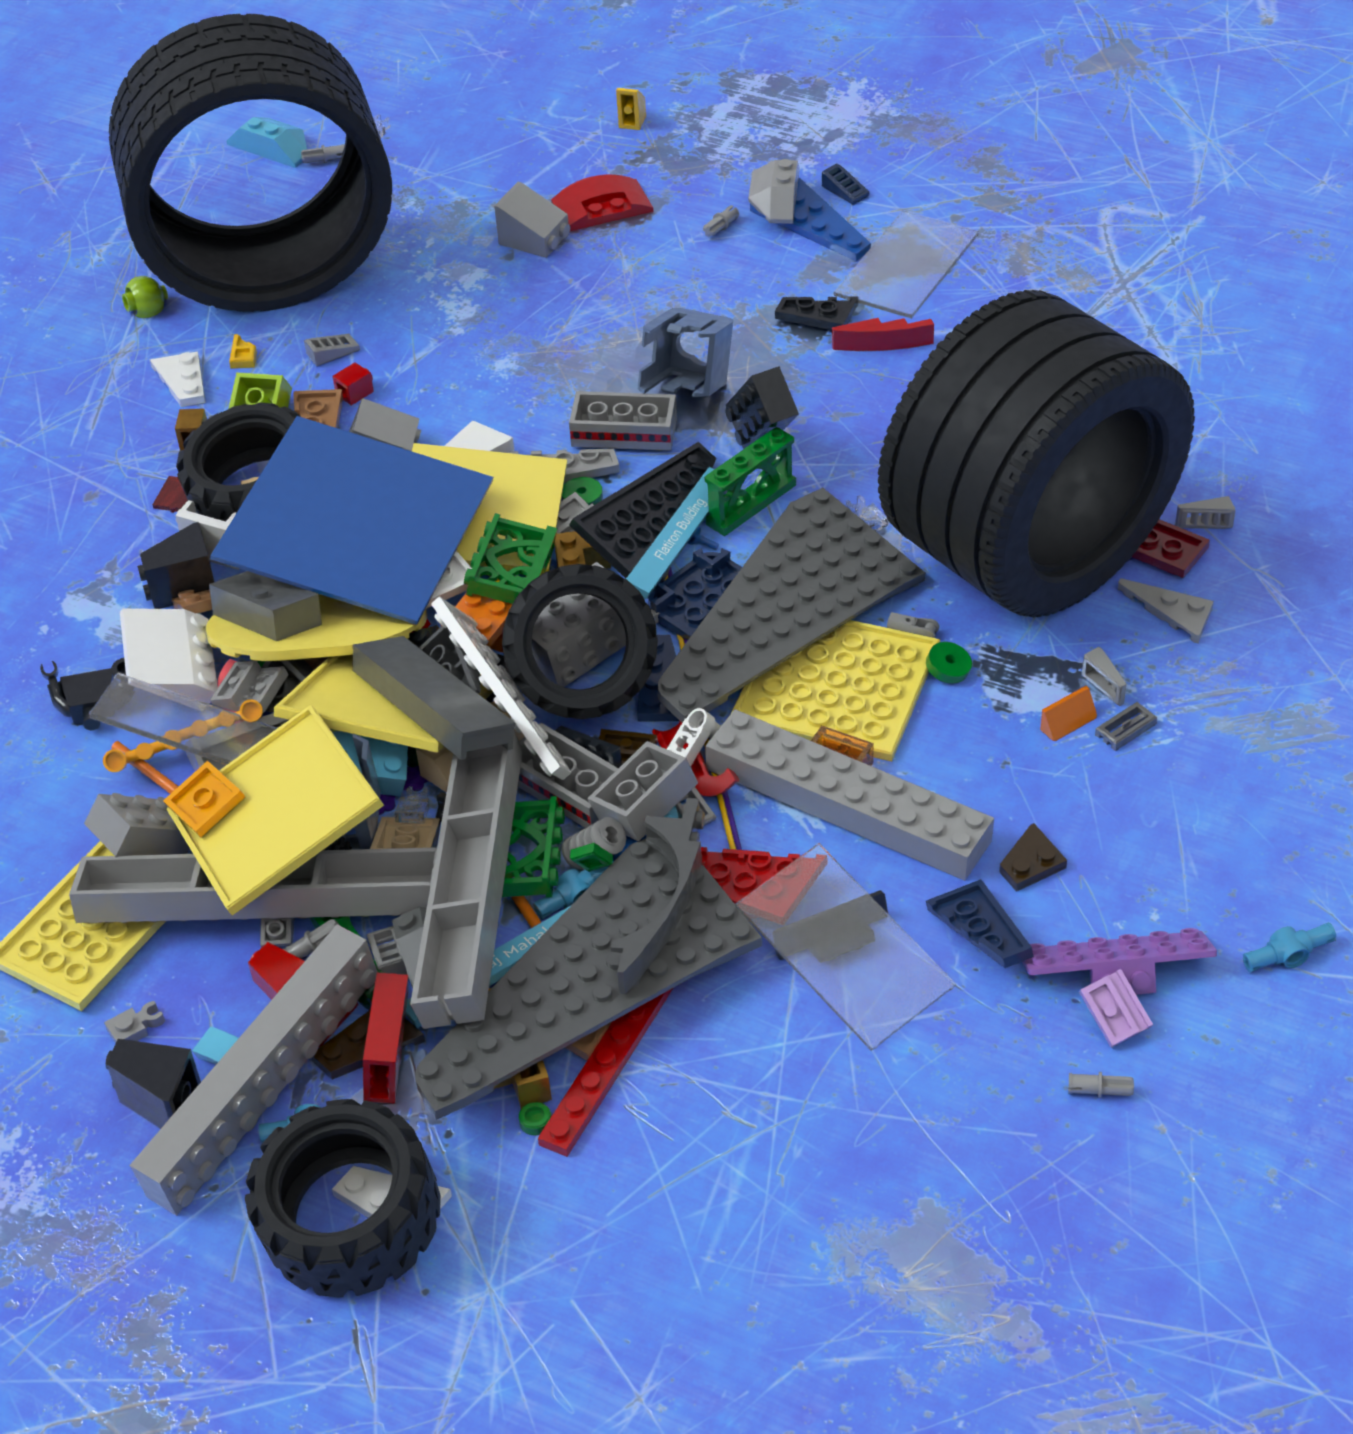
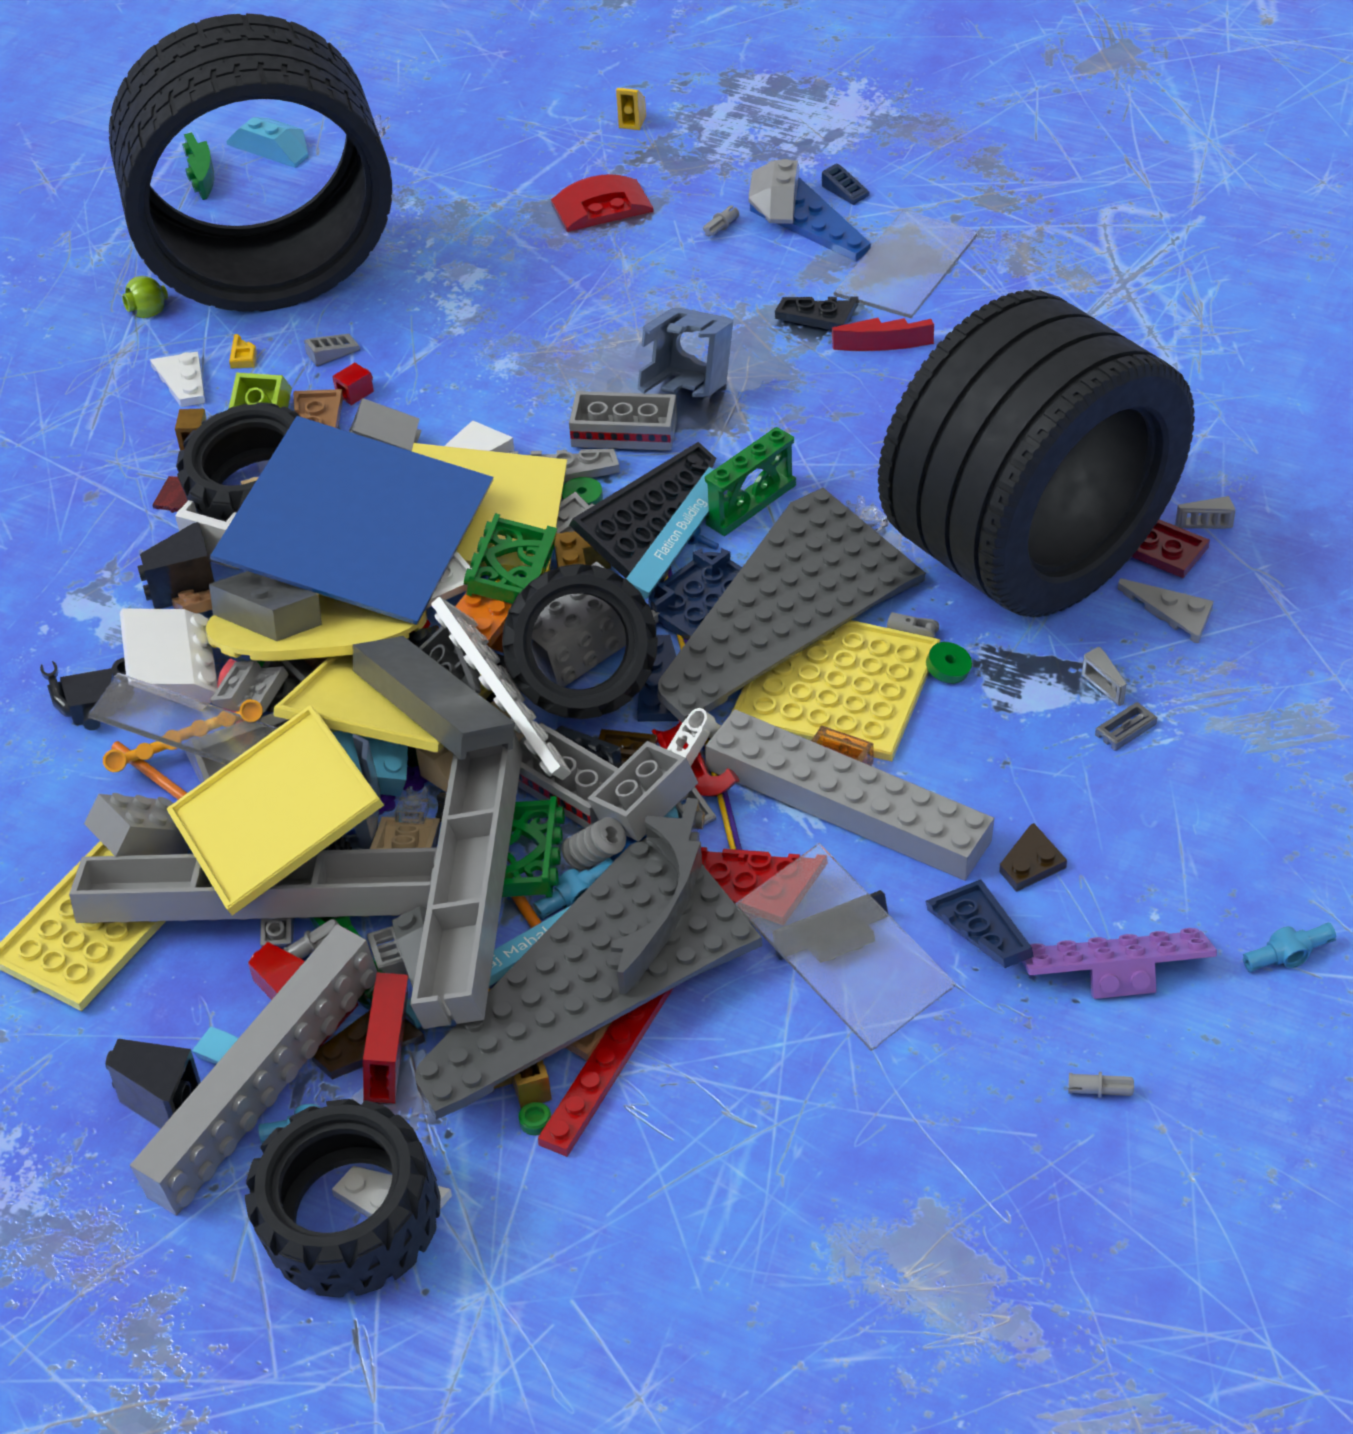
light grey plate [104,1001,165,1044] -> none
light orange plate [163,760,245,838] -> none
light grey axle [301,144,344,163] -> none
light grey slope [494,182,570,258] -> none
green tile [570,843,613,872] -> none
black brick [725,366,799,449] -> none
orange slope [1040,686,1097,741] -> none
lavender plate [1079,969,1153,1048] -> none
none -> green slope [182,132,214,200]

